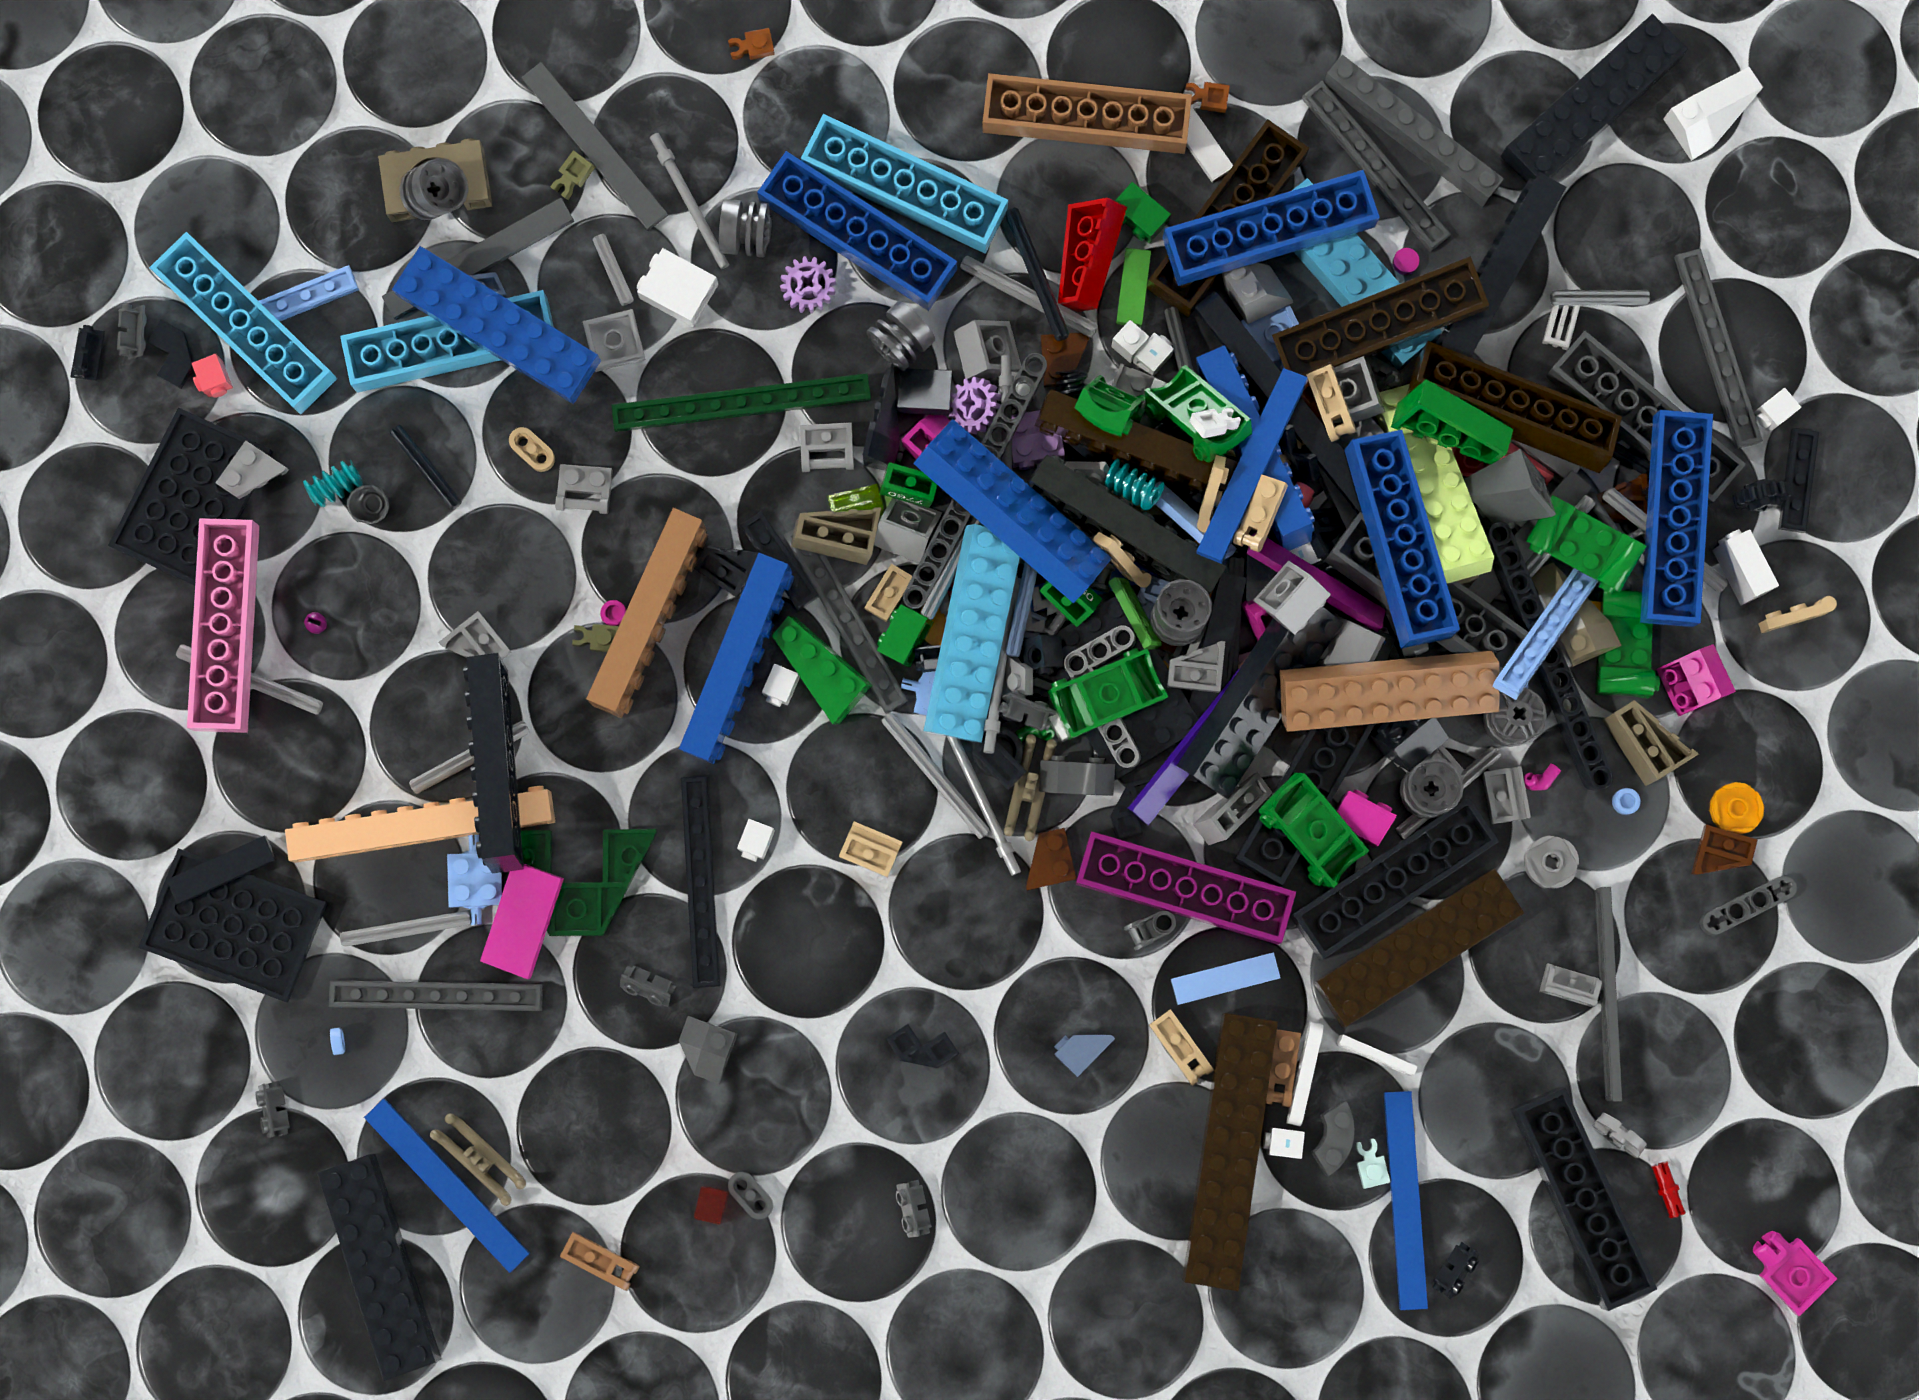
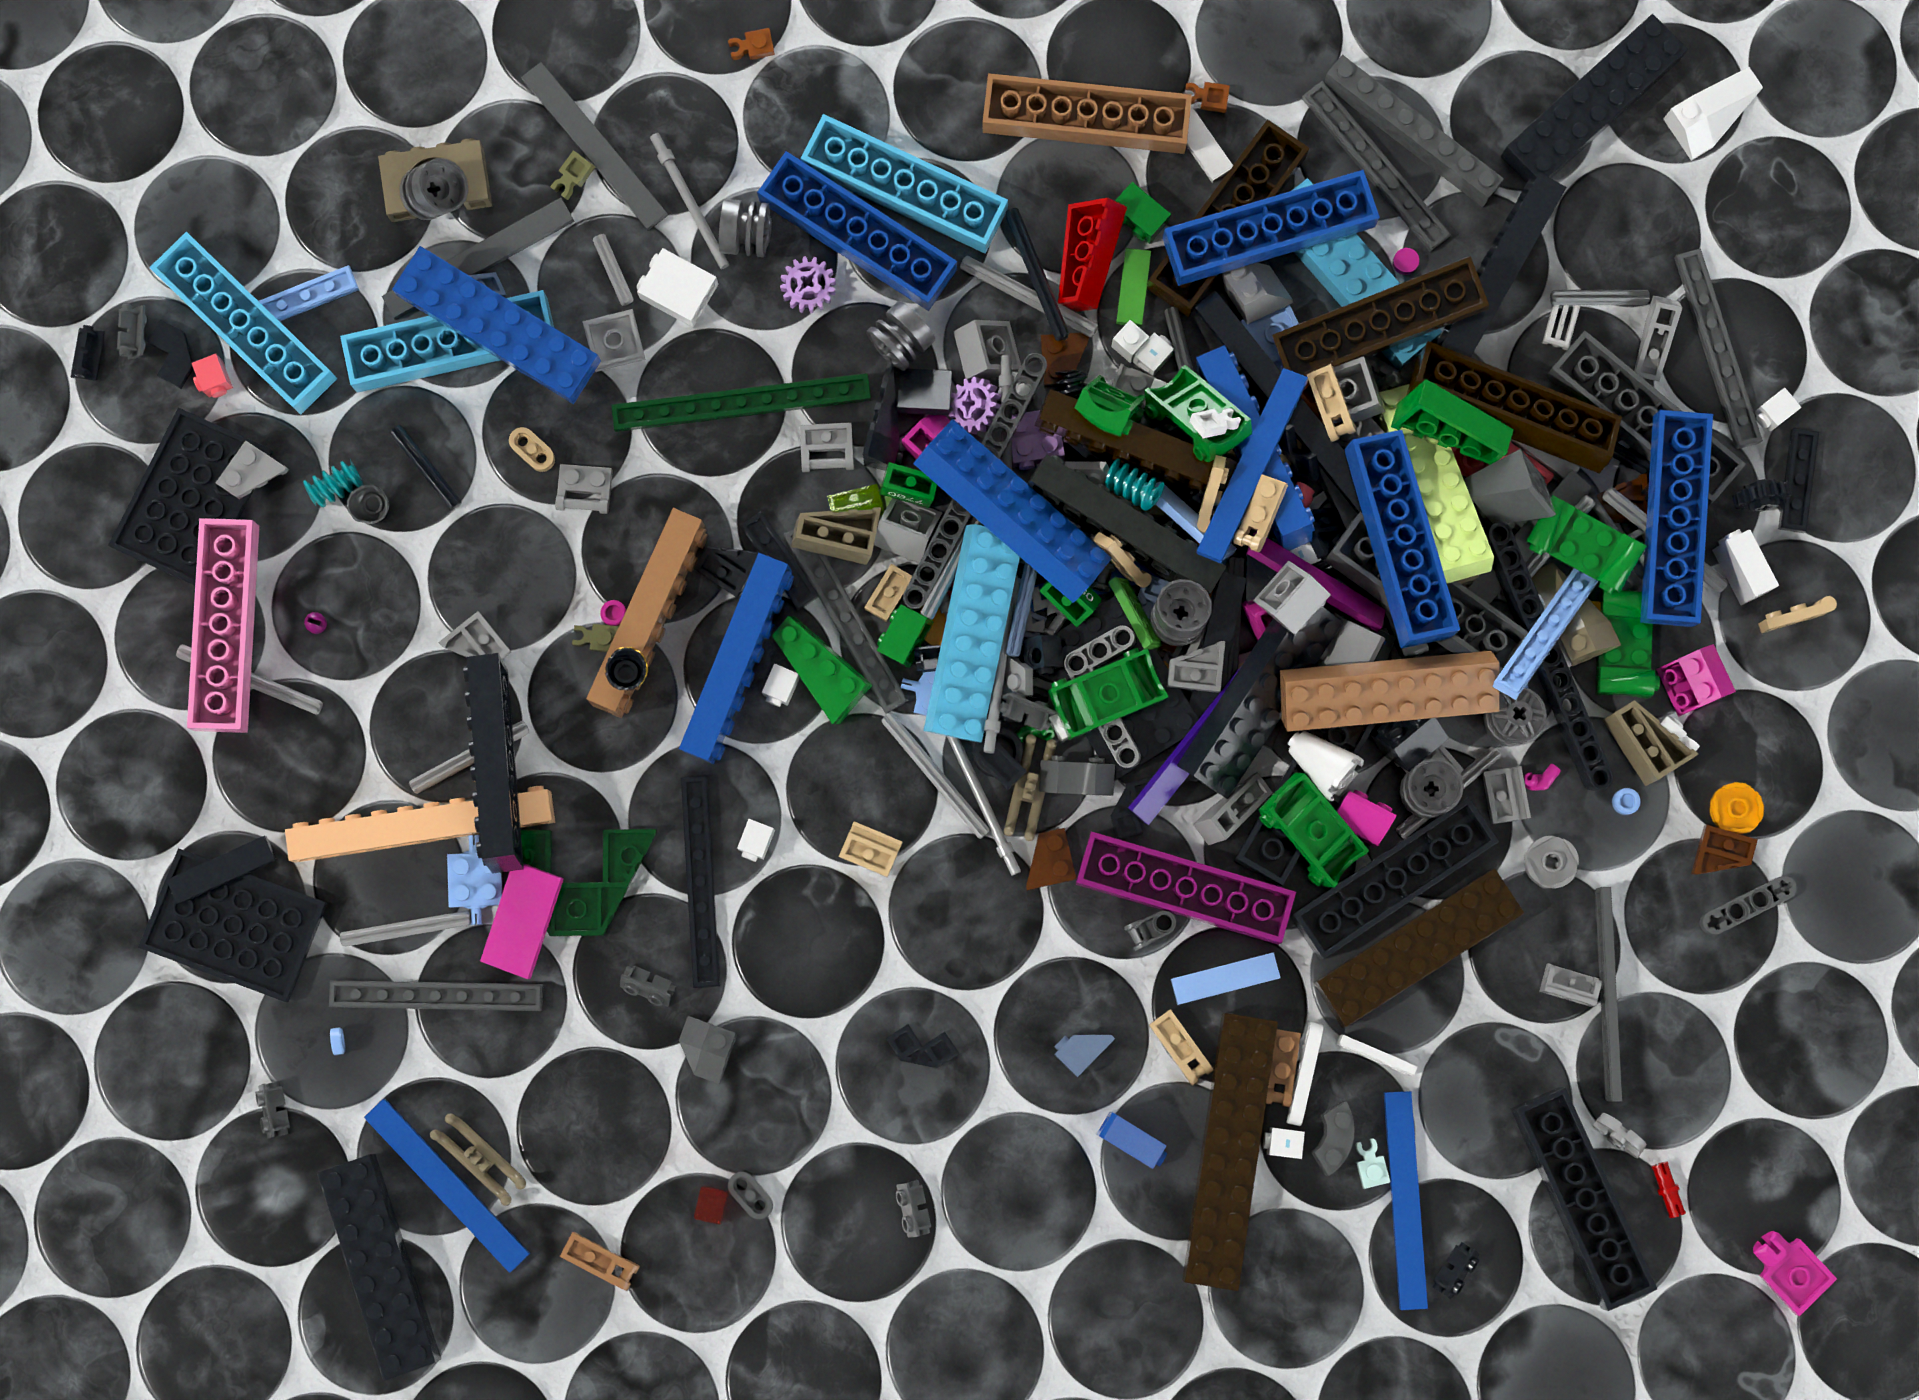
none -> black hair [605,647,648,691]
none -> slope [1096,1112,1167,1169]
none -> white cone [1288,731,1364,801]
none -> light grey slope [1634,295,1683,381]
none -> white plate [1659,716,1700,751]

